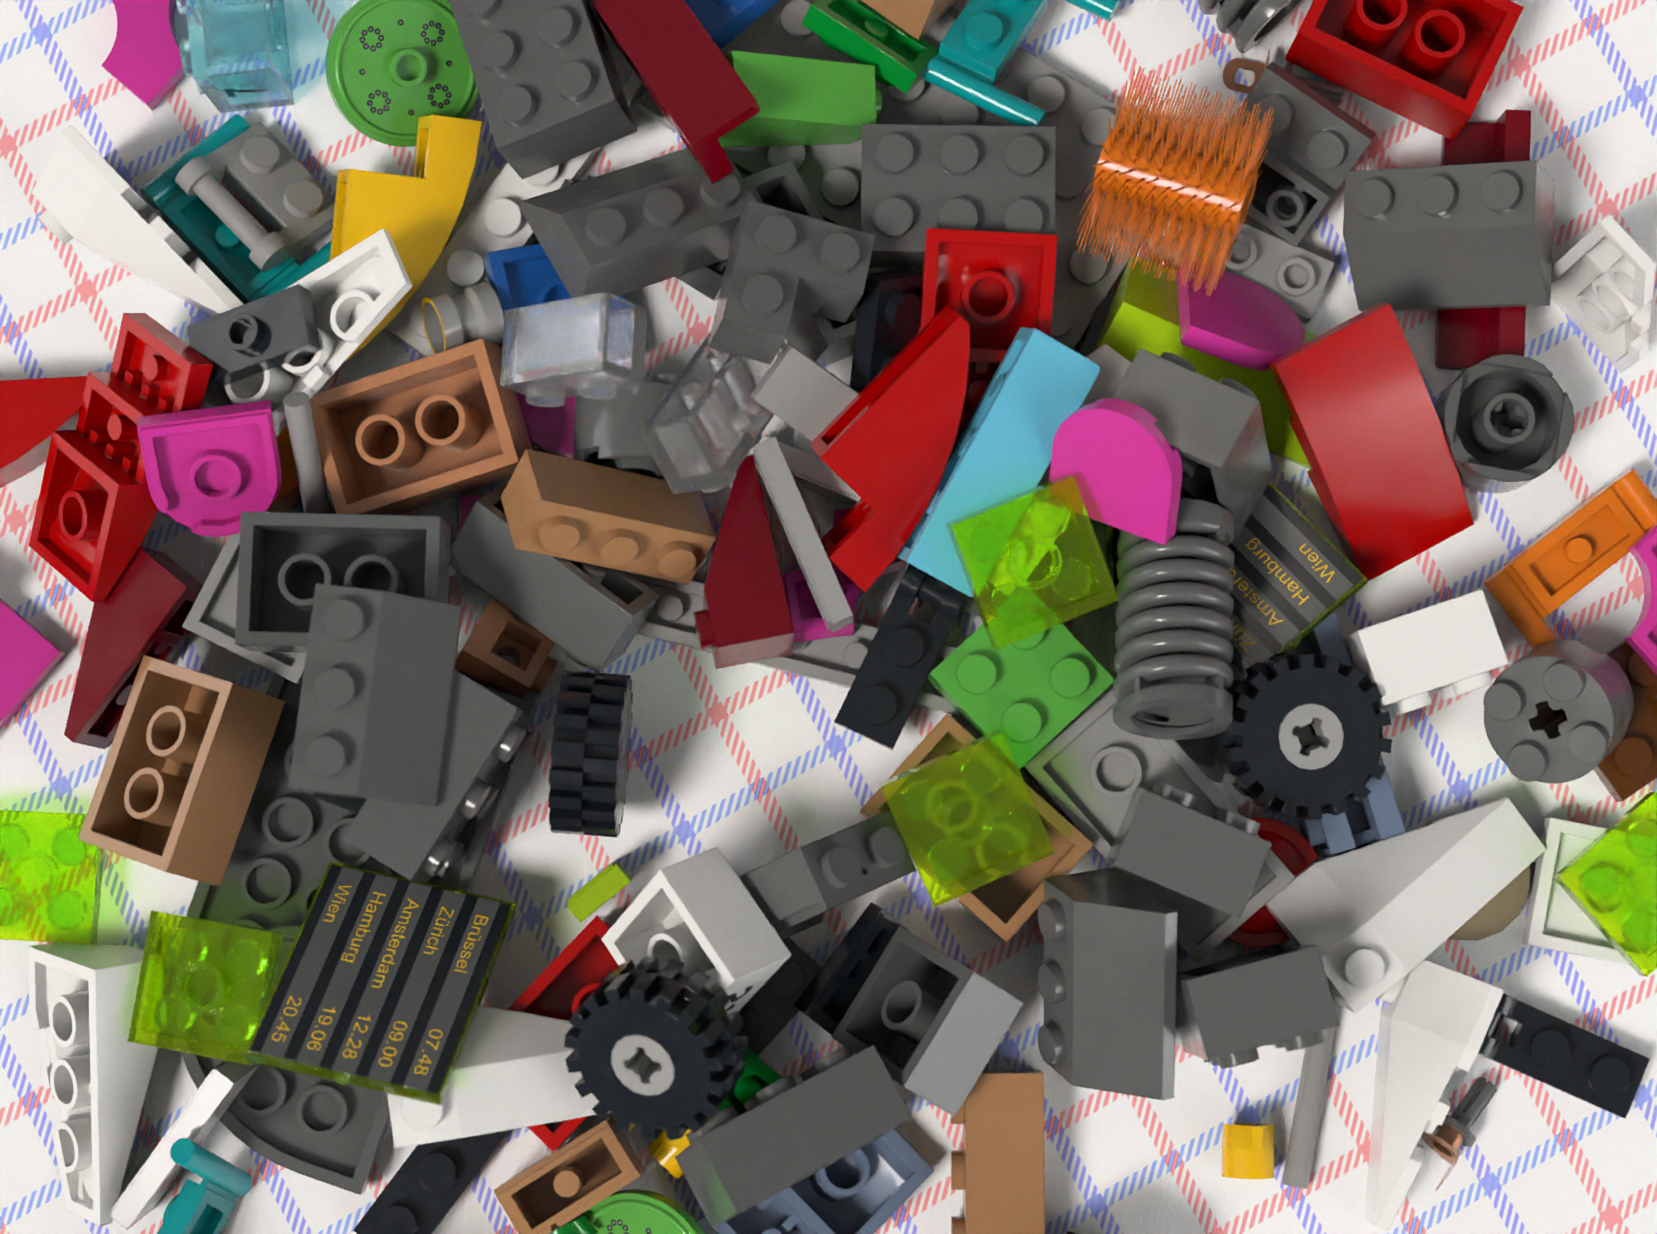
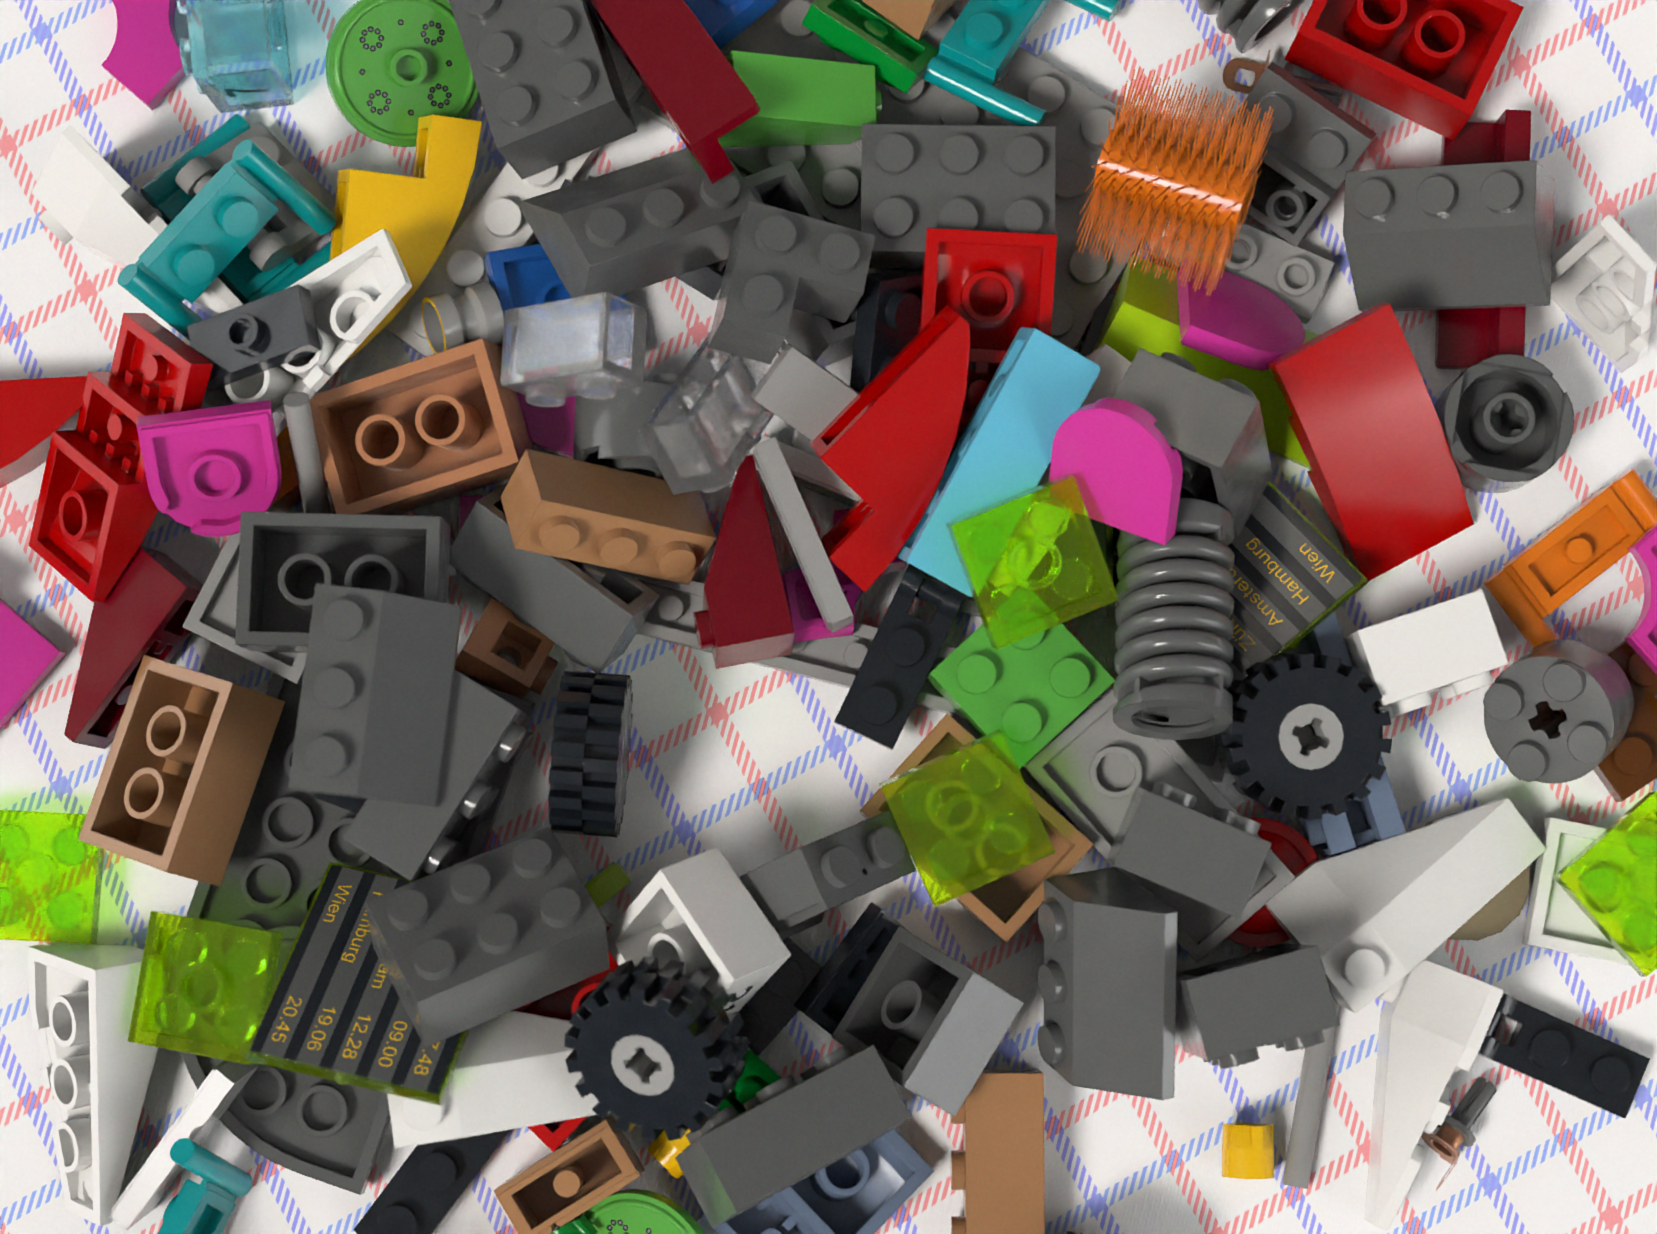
none -> teal plate [117,139,337,340]
none -> dark grey brick [365,826,610,1047]

